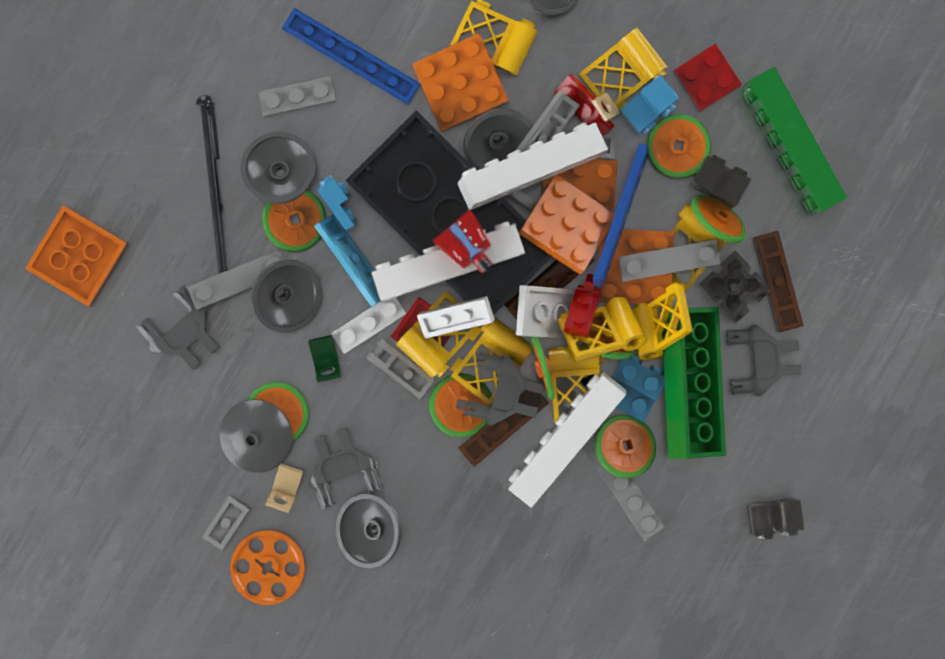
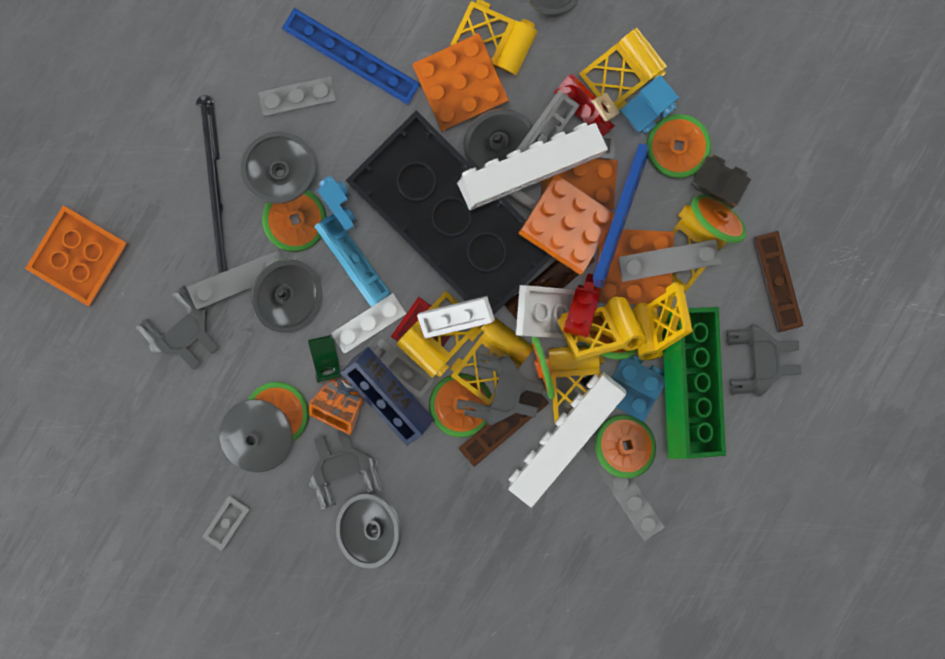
orange wedge [230,530,305,605] -> none
tan bracket [266,464,303,513] -> none
white brick [371,222,525,302] -> none
red torso [433,210,493,273] -> none
red plate [674,43,742,112] -> none
clear smoke brick [699,250,772,324] -> none
green brick [742,66,848,215] -> none
clear smoke brick [745,497,804,540] -> none
none -> torso [309,378,364,435]
none -> dark blue brick [341,347,434,446]

